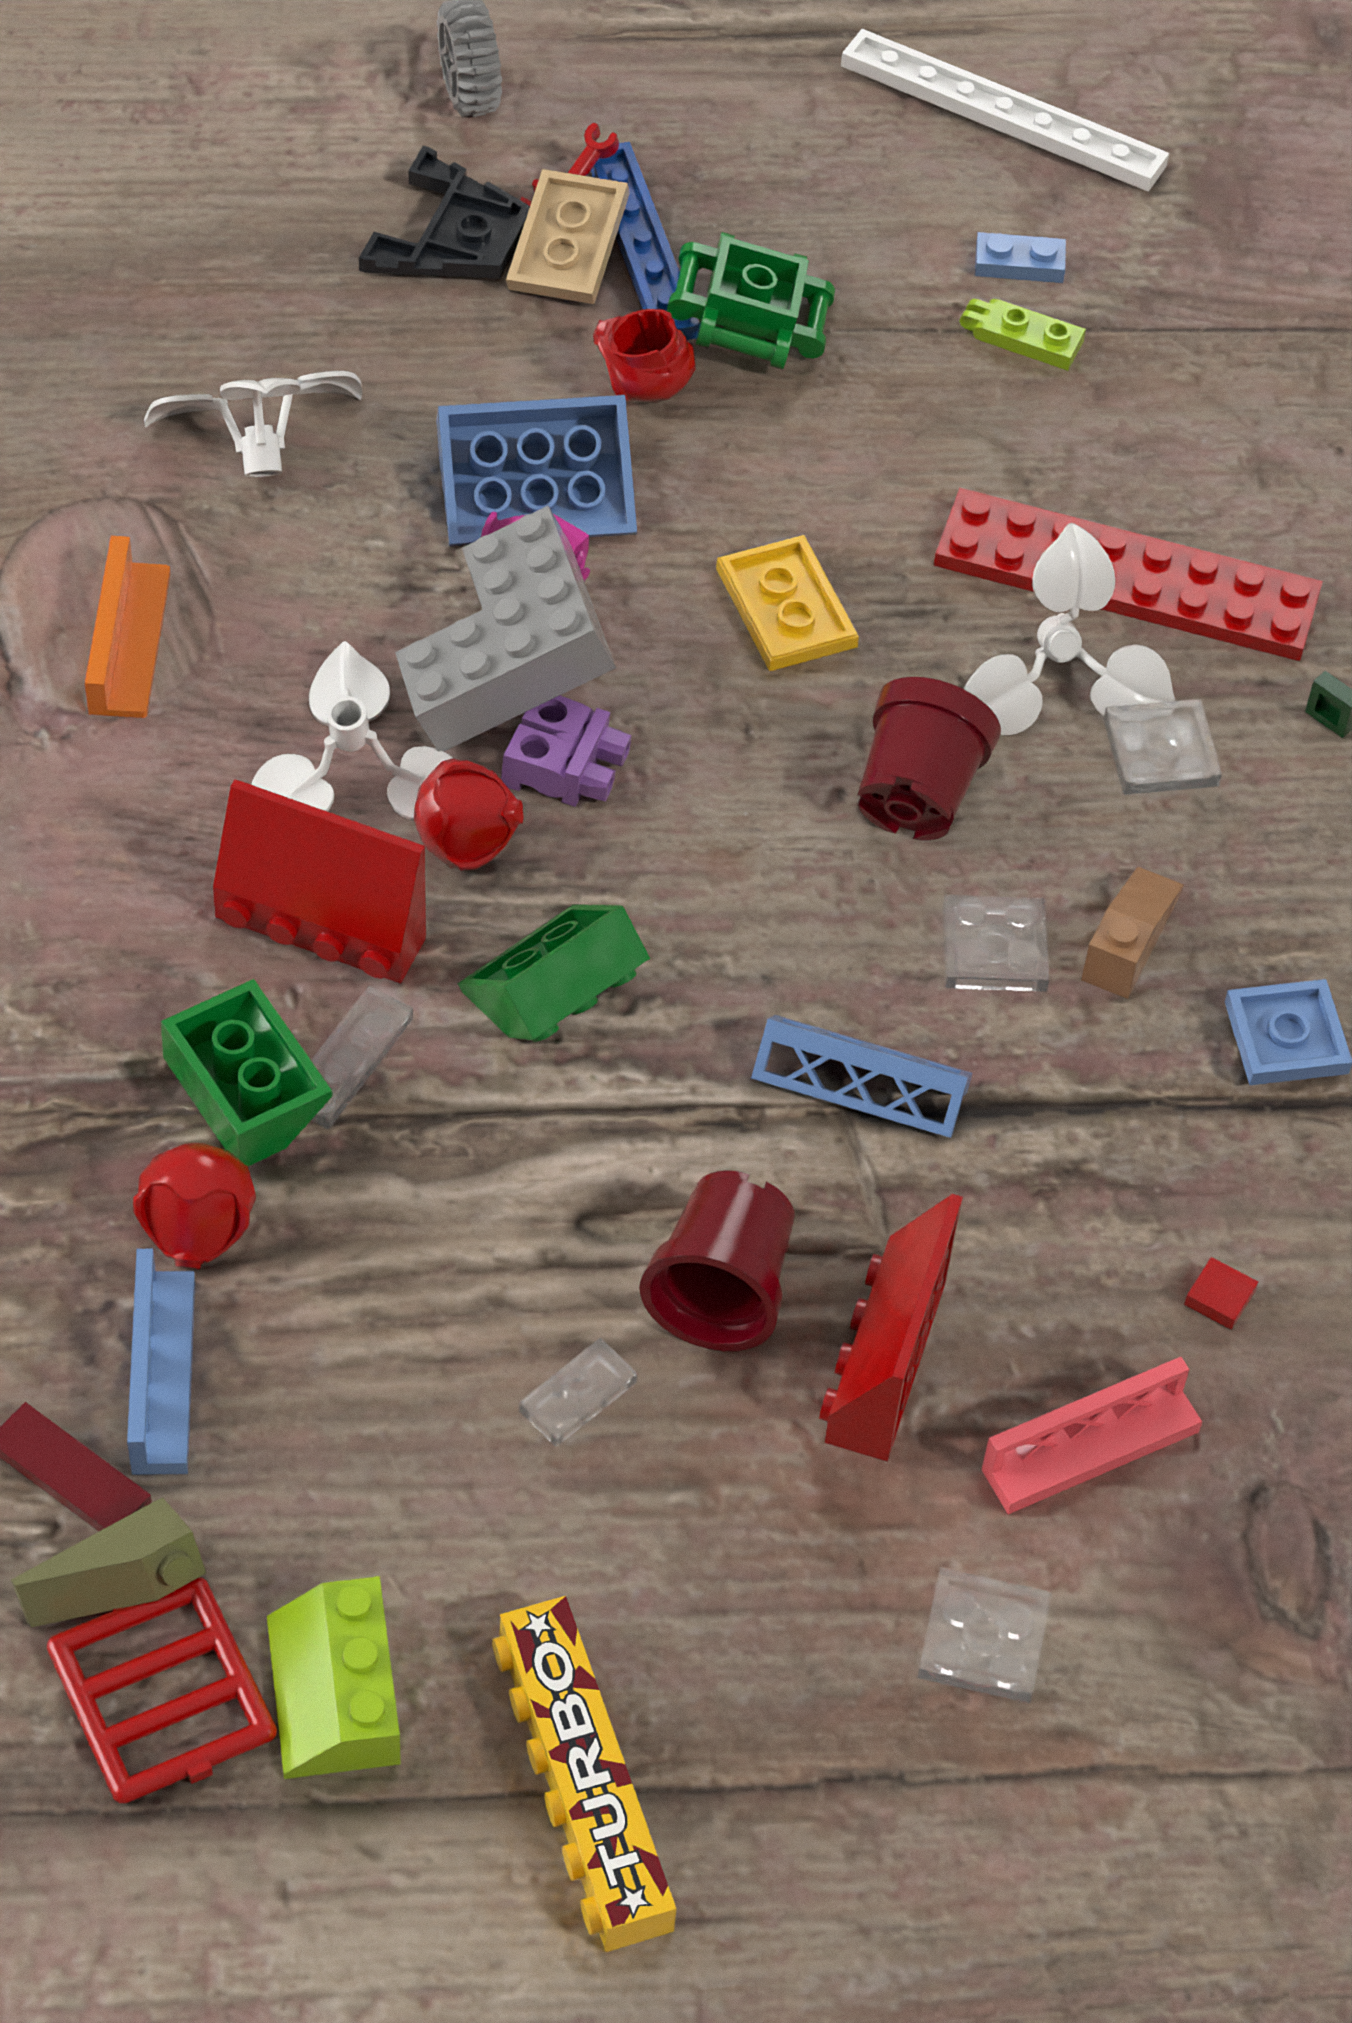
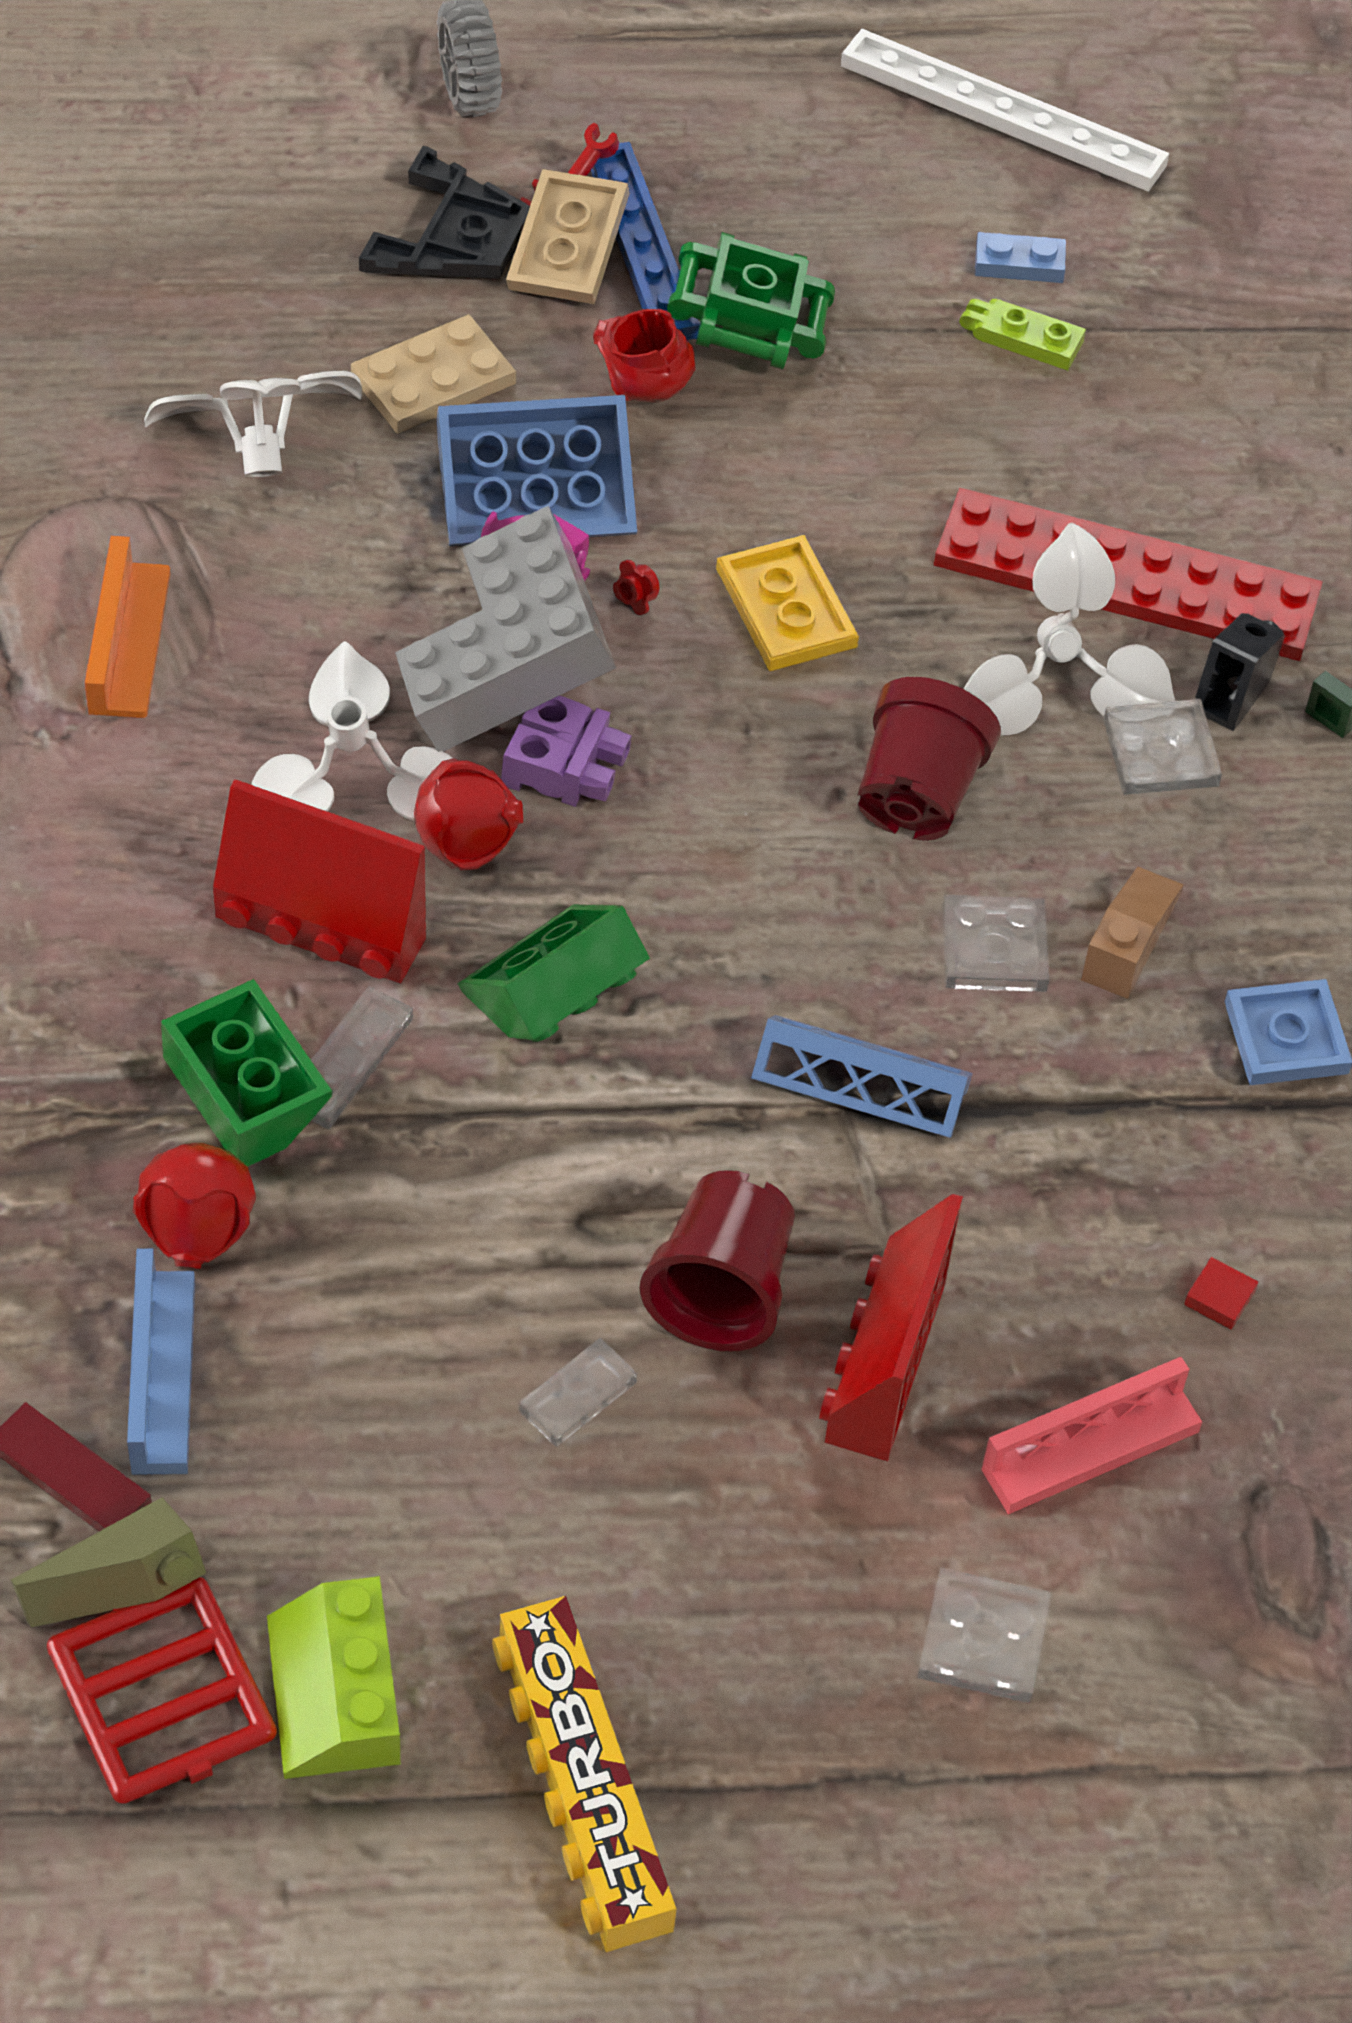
none -> tan plate [351,314,516,434]
none -> red plate [613,559,660,616]
none -> black torso [1191,613,1285,731]

